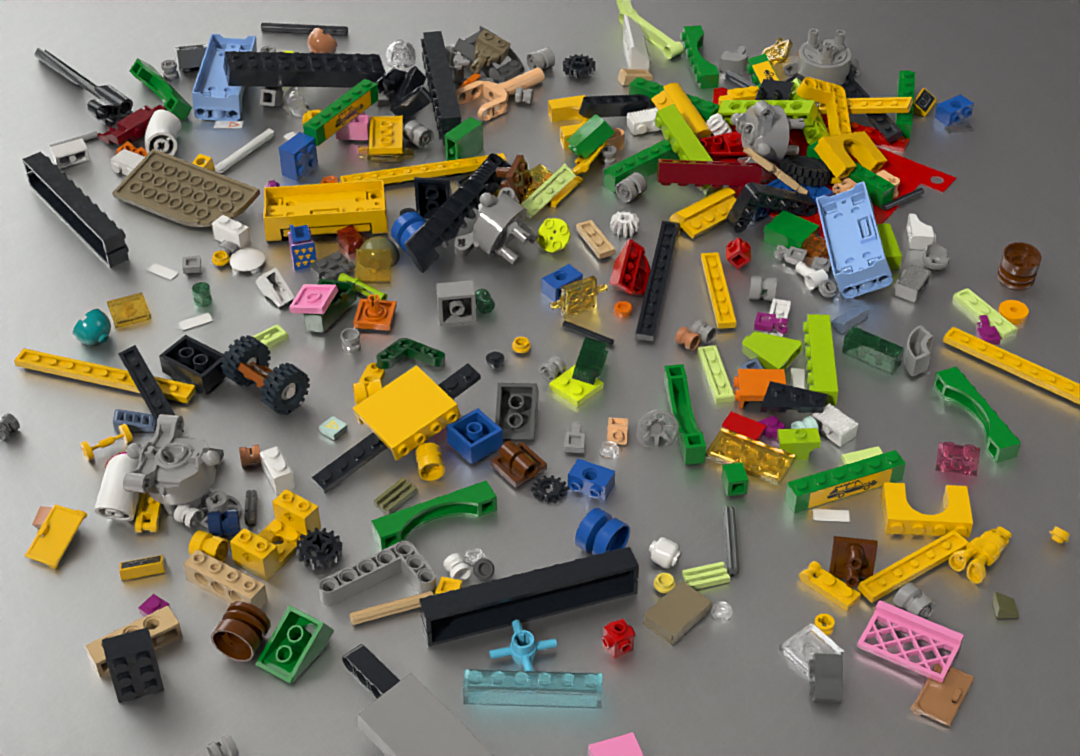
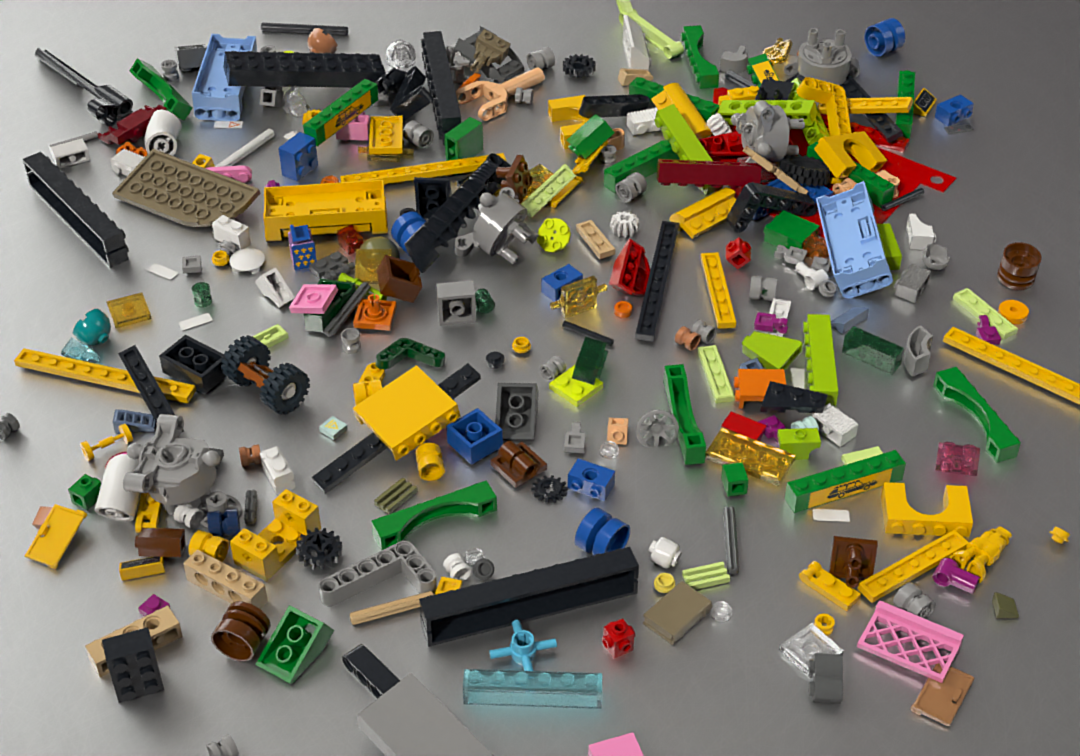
none -> clear light blue plate [61,337,101,363]
none -> green brick [68,474,101,511]
none -> reddish brown brick [135,528,186,557]
none -> bright pink plate [205,165,252,183]
none -> dark grey axle [324,282,371,337]
none -> reddish brown piece [376,255,422,303]
none -> blue wheel [864,18,905,57]
none -> magenta piece [932,558,980,594]

